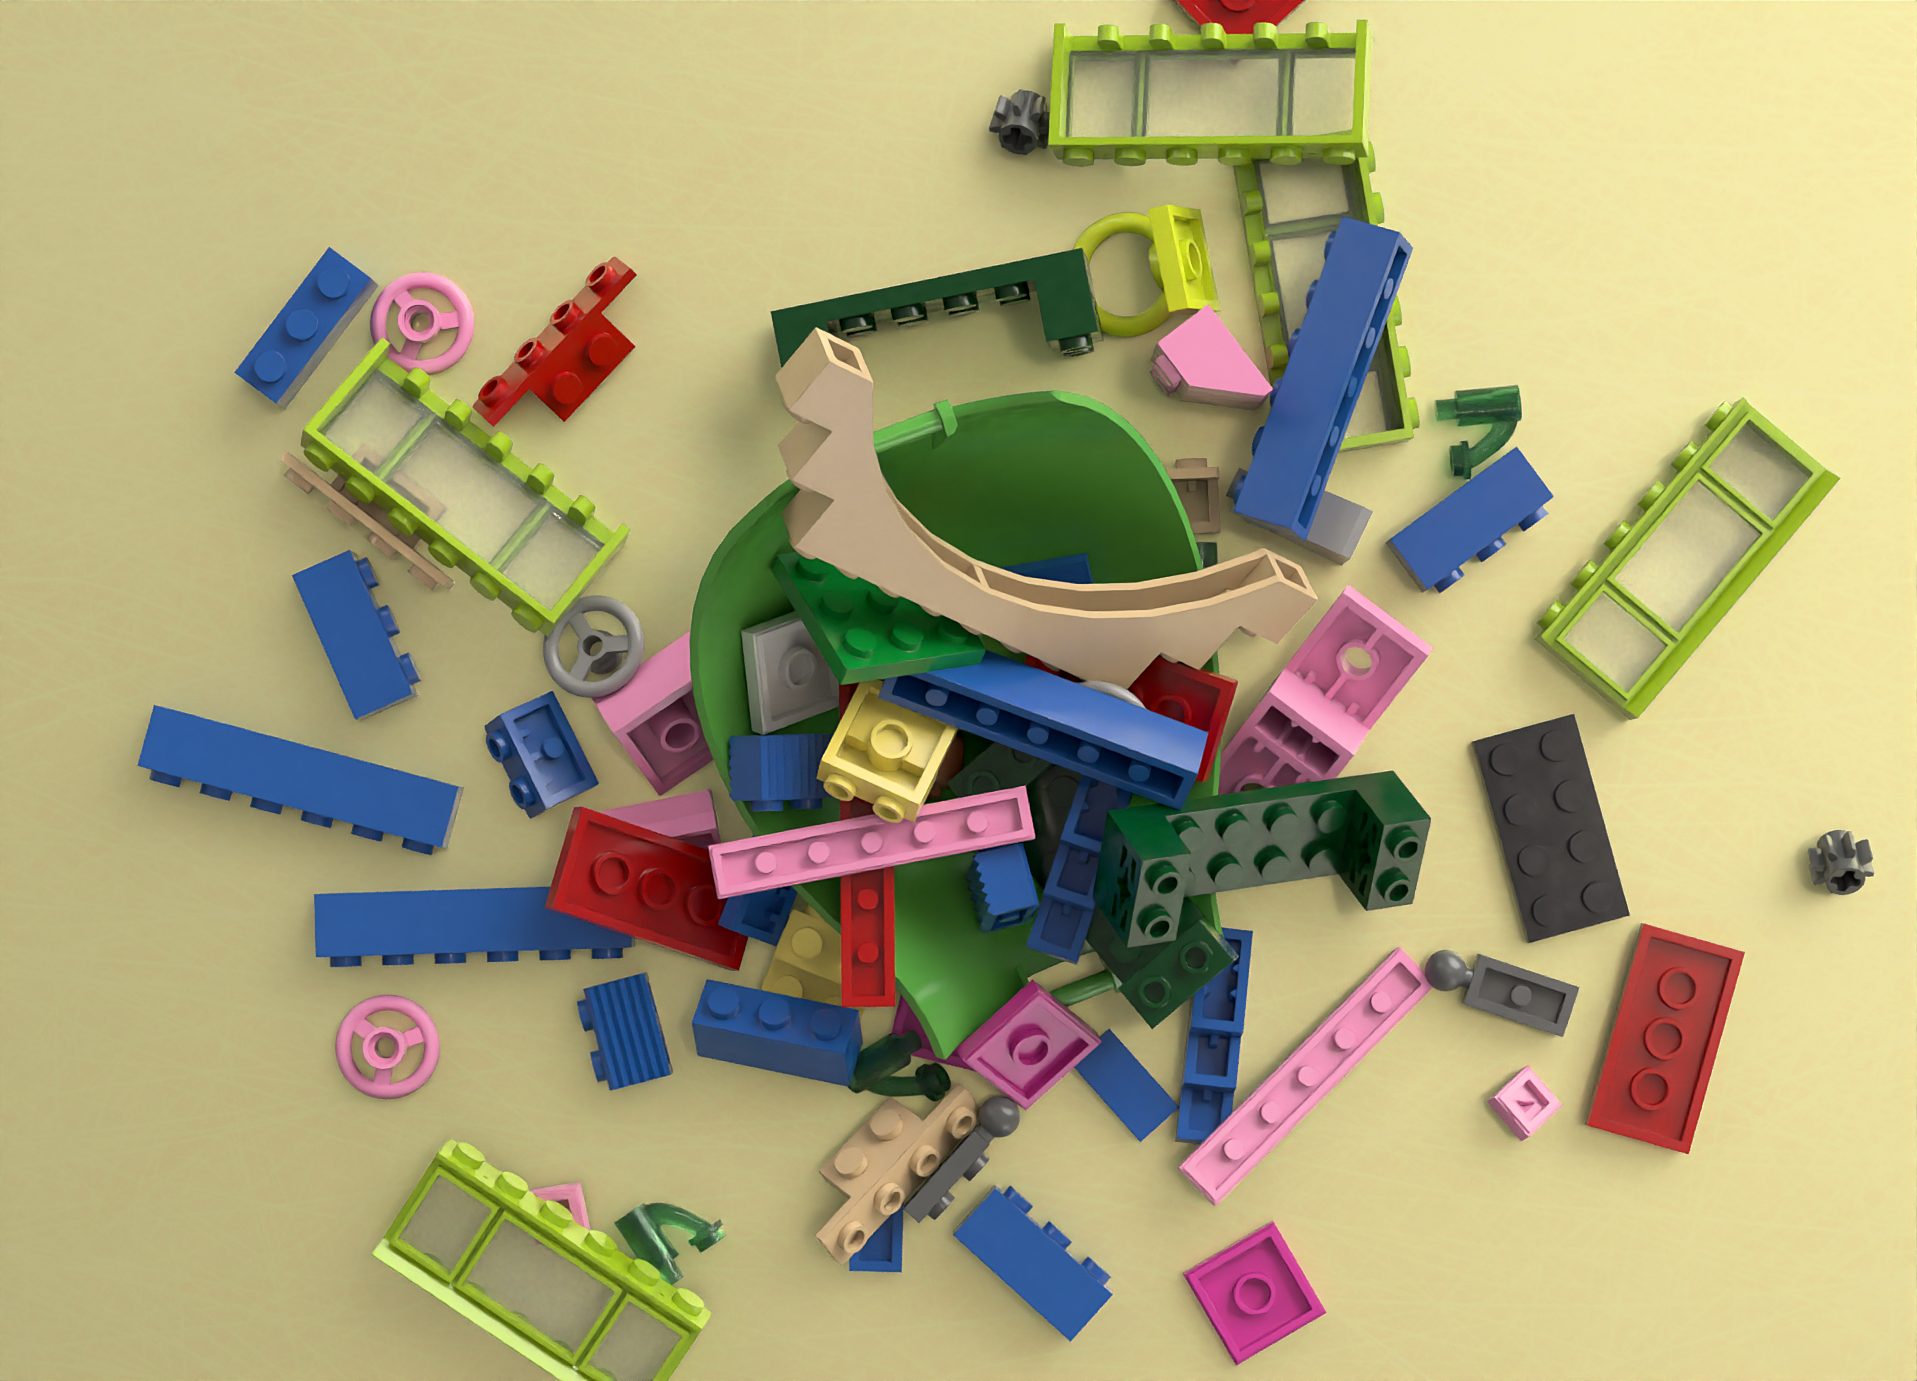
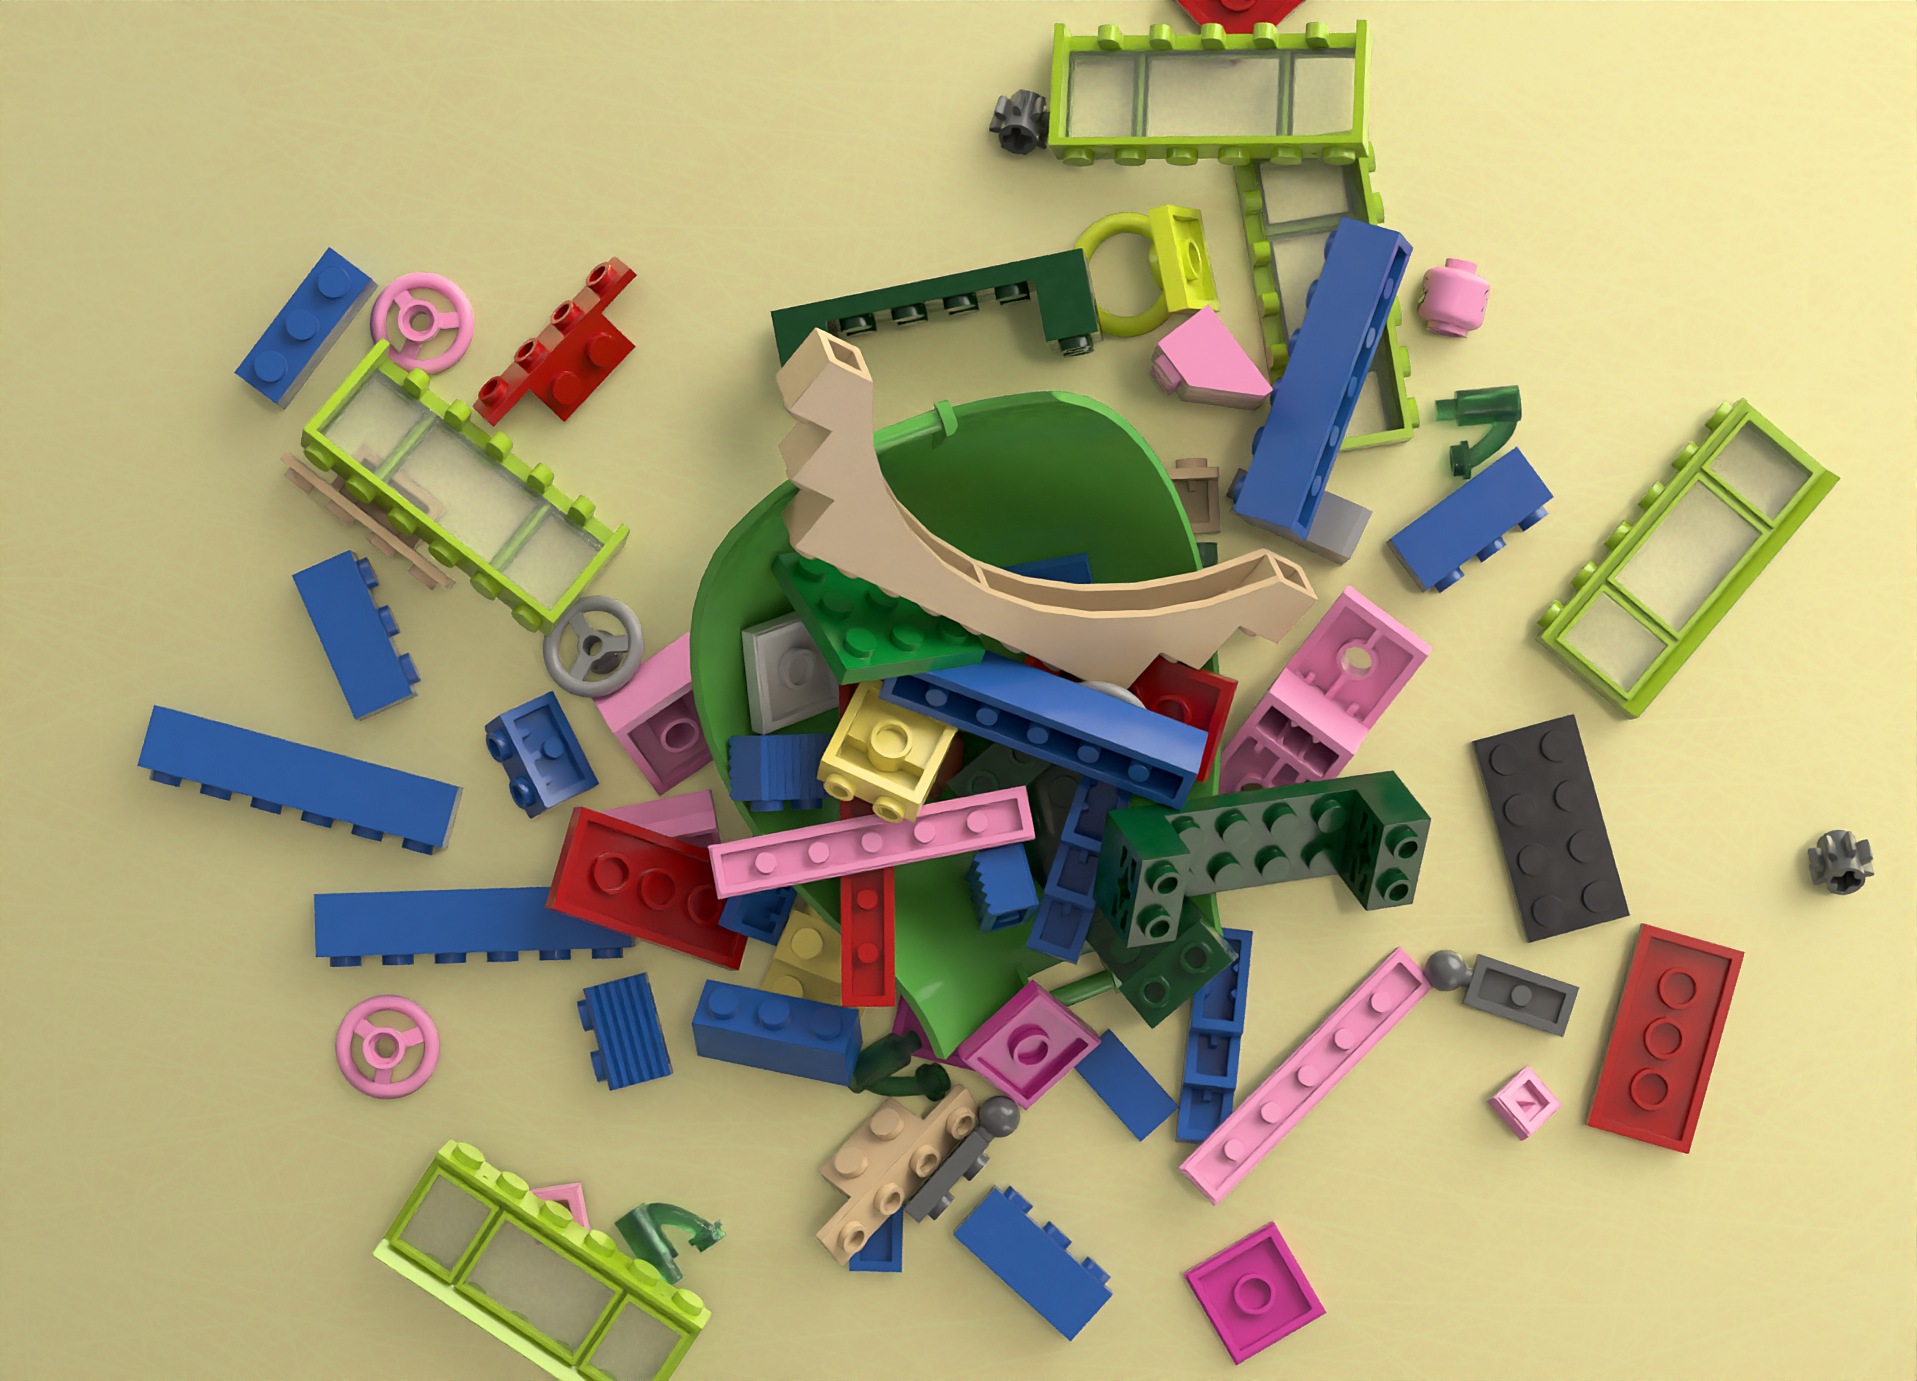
none -> bright pink head [1417,258,1490,338]

